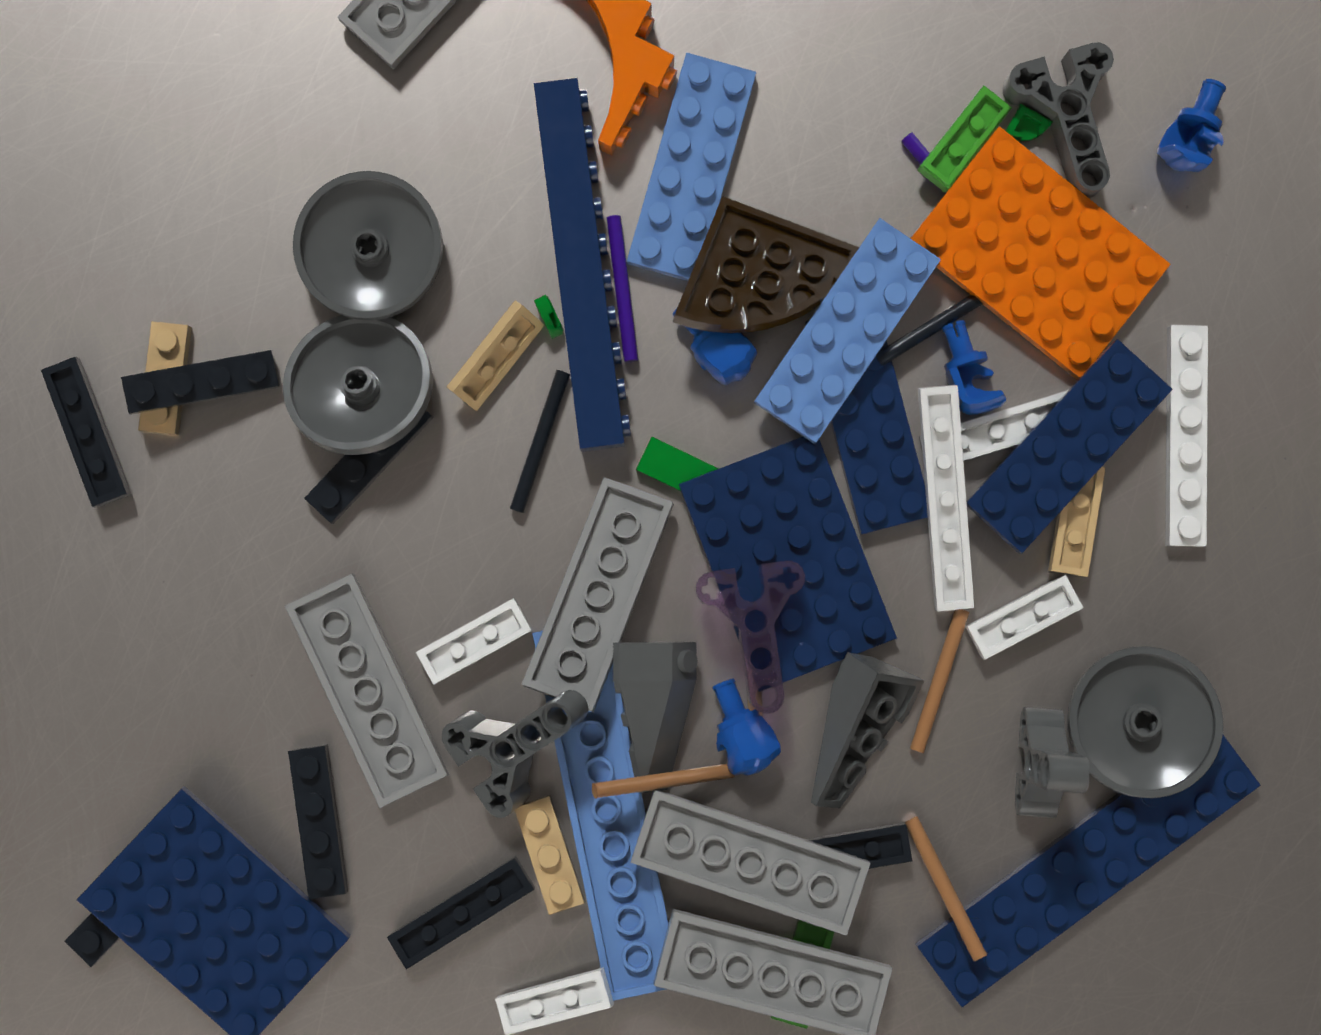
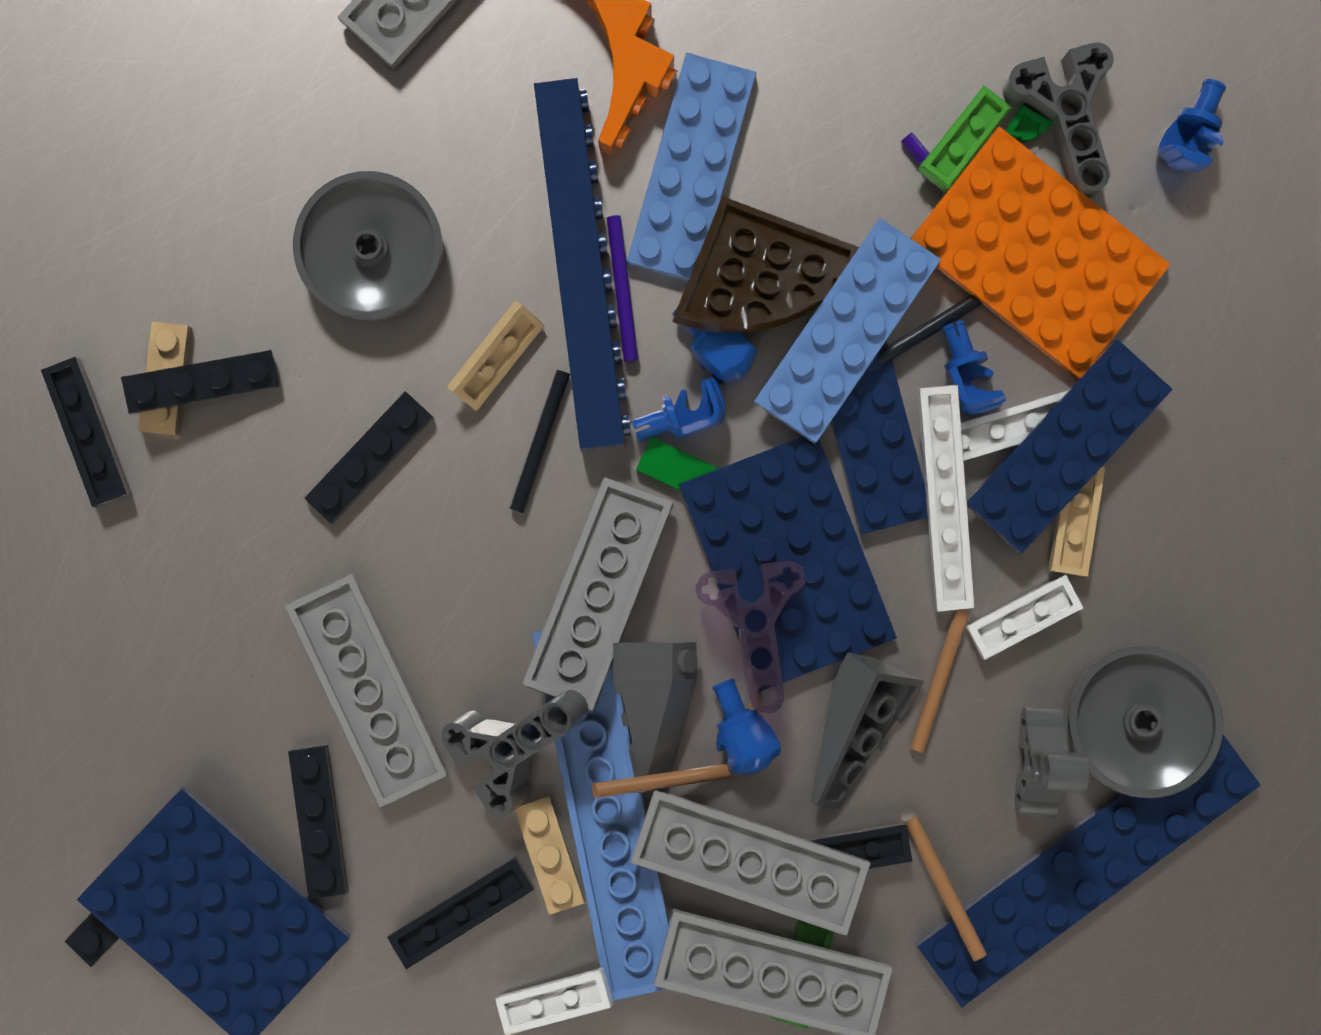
dark grey dish [283,315,433,455] -> none
white plate [416,598,533,685] -> none
green tile [534,295,564,339] -> none
white plate [1165,325,1208,547] -> none
none -> blue piece [631,377,727,442]

